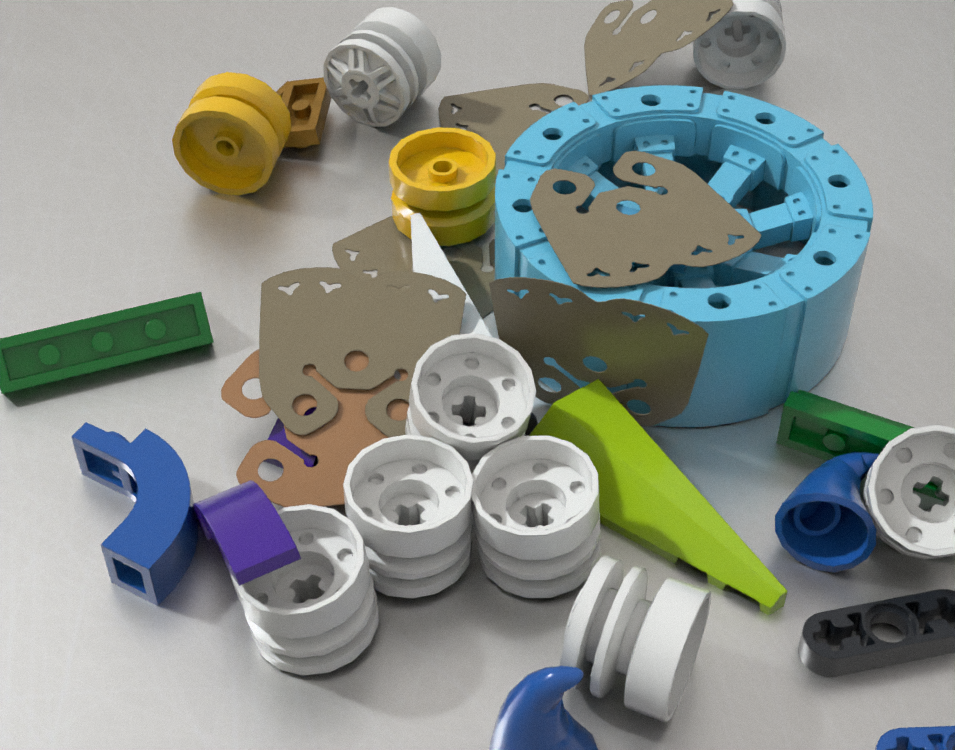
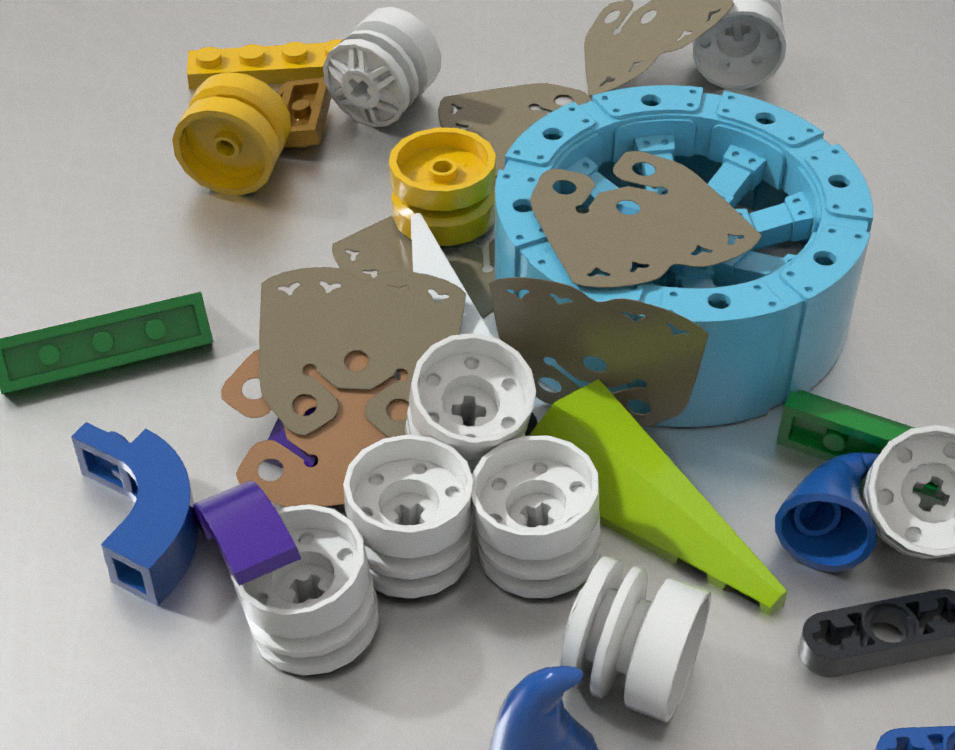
none -> yellow plate [187,39,342,89]

